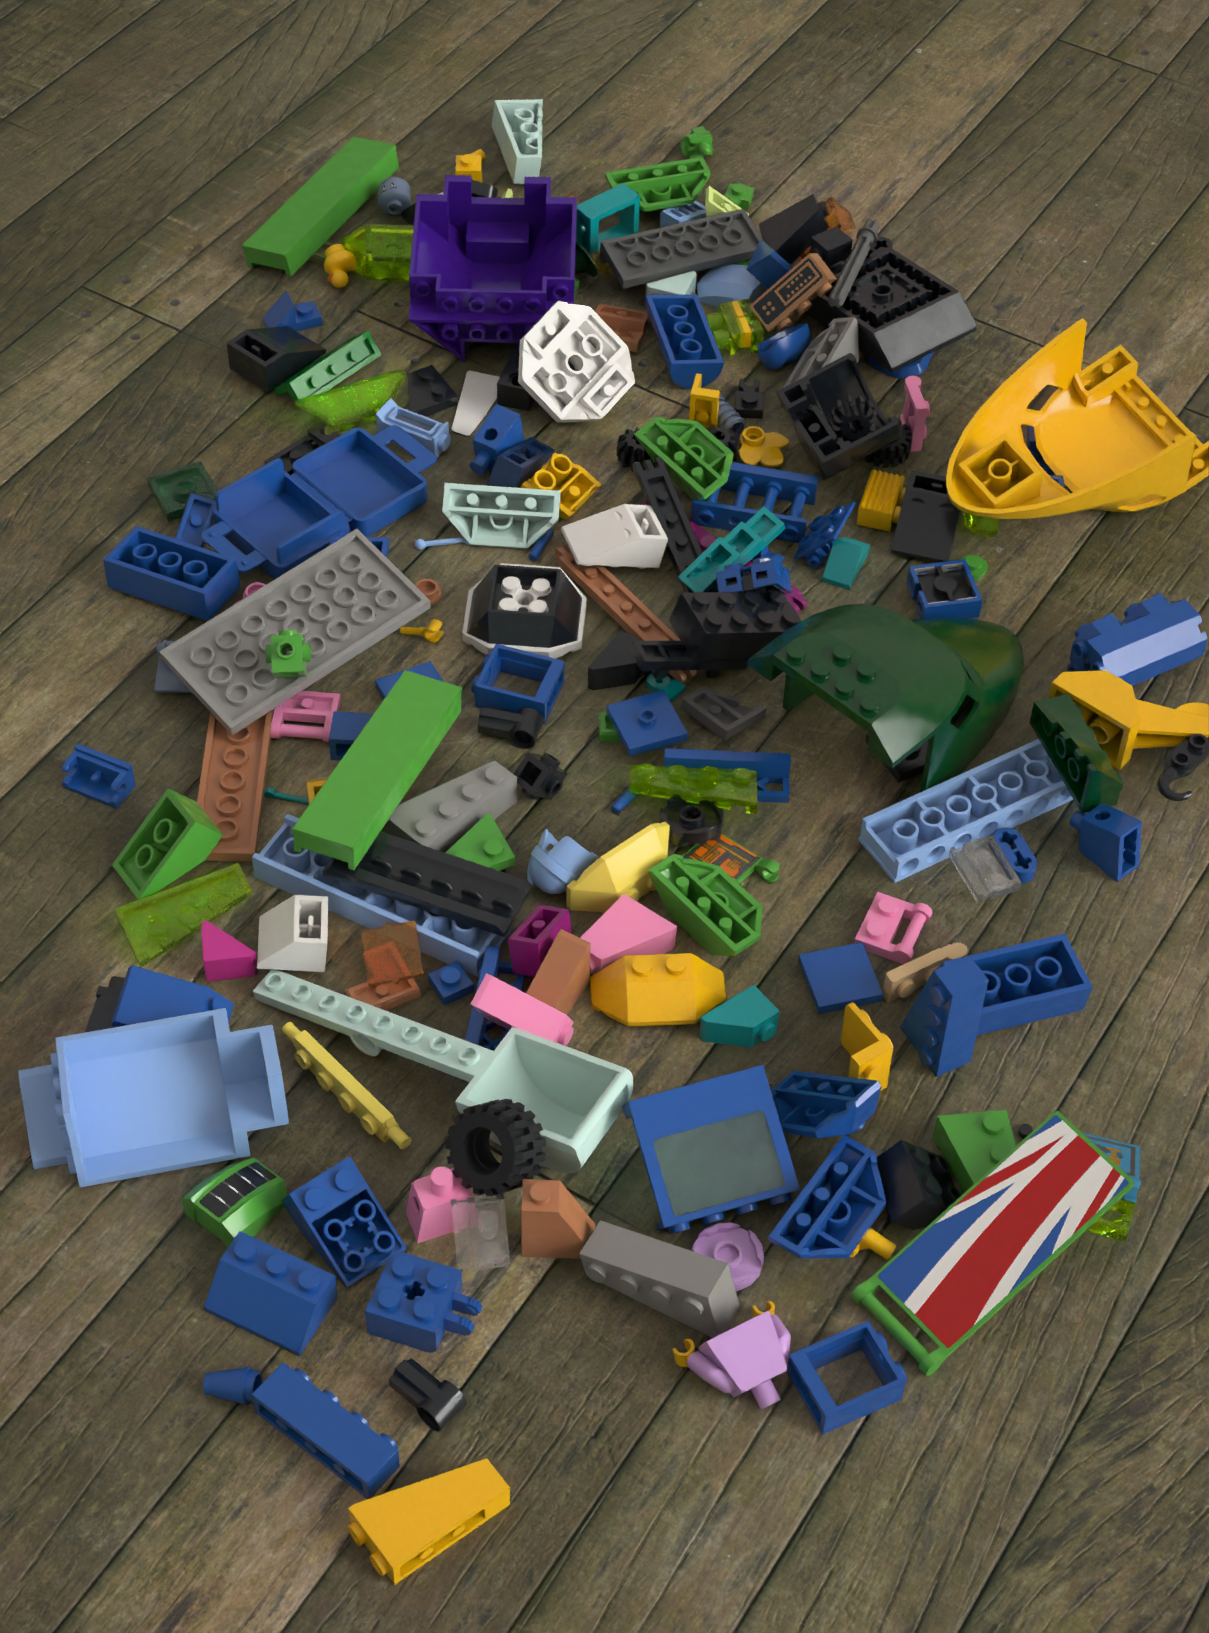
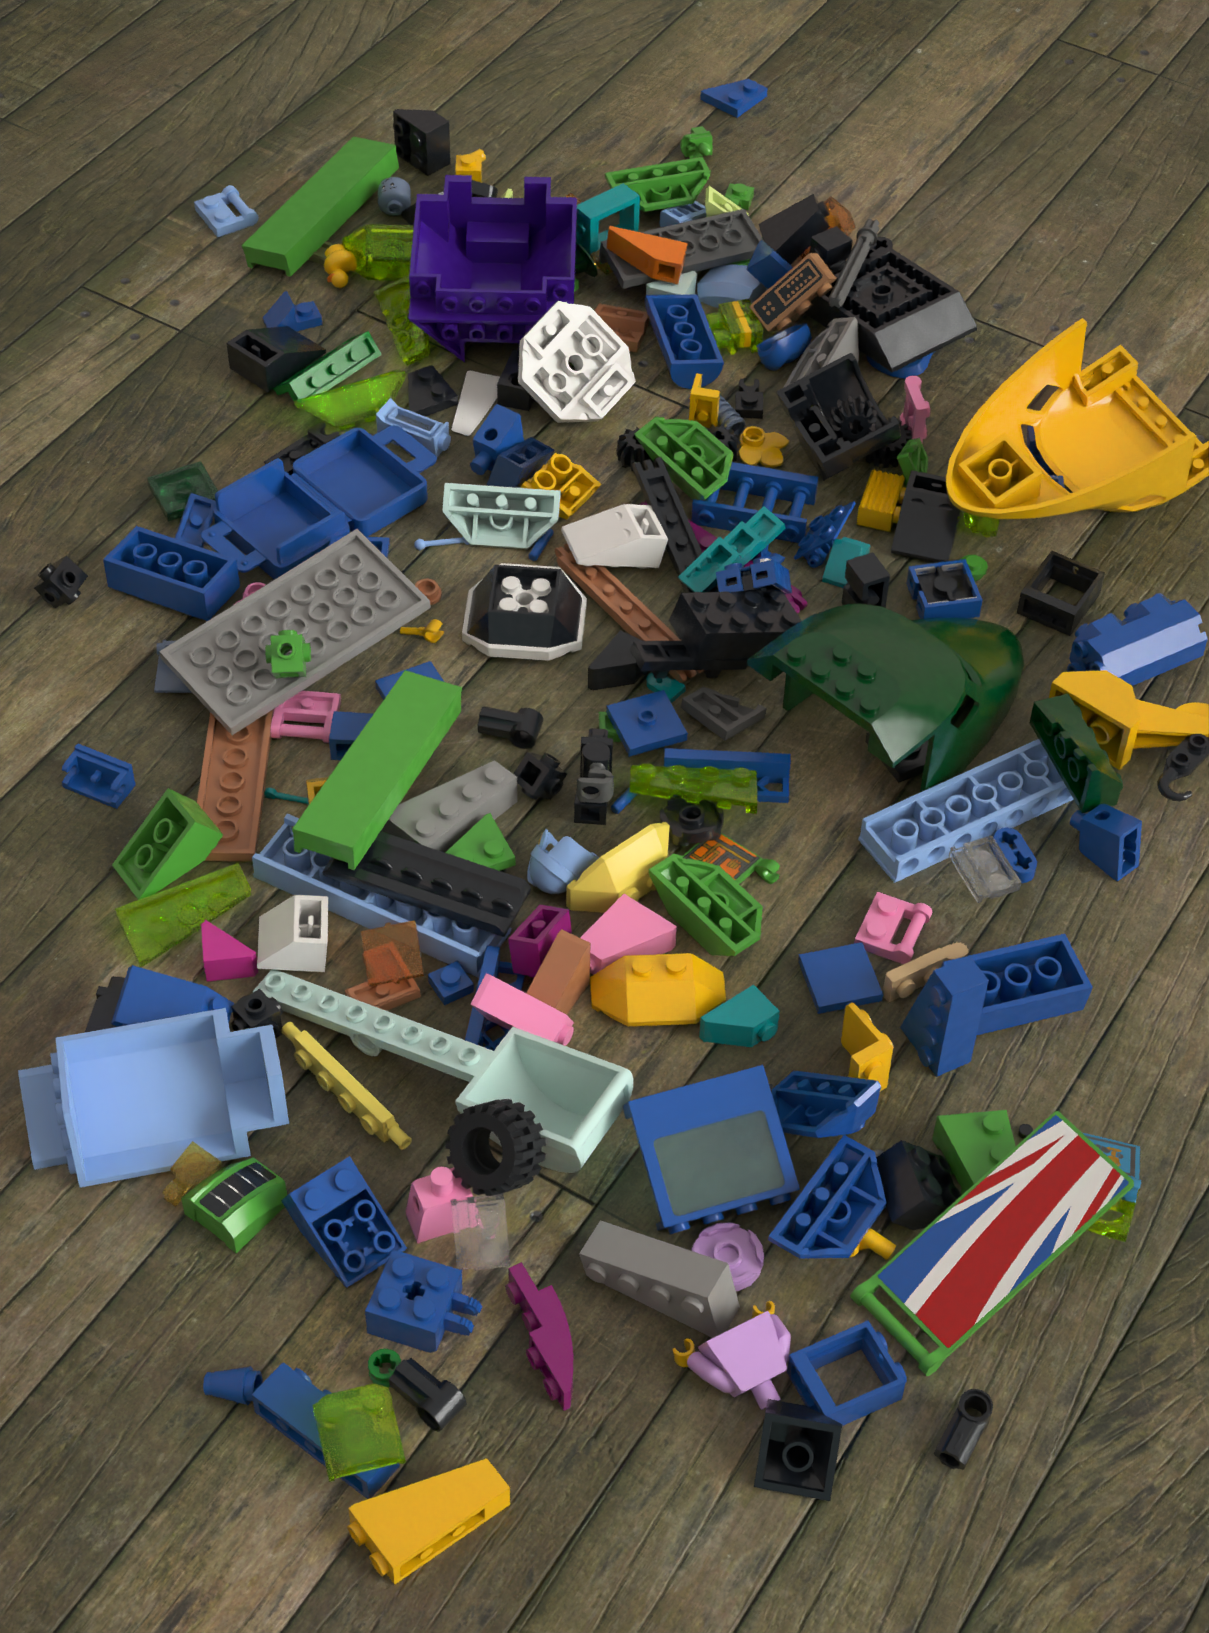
blue slope [204,1231,338,1356] -> none
blue window [471,644,565,725] -> none
light aqua wedge [491,99,543,185] -> none
nougat slope [521,1179,595,1259] -> none
none -> black brick [34,555,88,608]
none -> clear yellow plate [162,1141,221,1207]
none -> light blue plate [194,185,259,238]
none -> black brick [231,989,283,1039]
none -> clear neon green slope [313,1384,406,1482]
none -> green bush [368,1349,401,1388]
none -> clear neon green wing [374,275,430,366]
none -> black slope [393,109,451,176]
none -> magenta slope [505,1262,573,1411]
none -> black hips [574,728,614,825]
none -> orange slope [606,226,688,284]
none -> blue wing [700,79,768,118]
none -> black slope [754,1399,842,1501]
none -> black brick [841,552,890,608]
none -> bright green wing [897,438,928,487]
none -> black piece [934,1389,993,1470]
none -> black window [1017,550,1105,636]

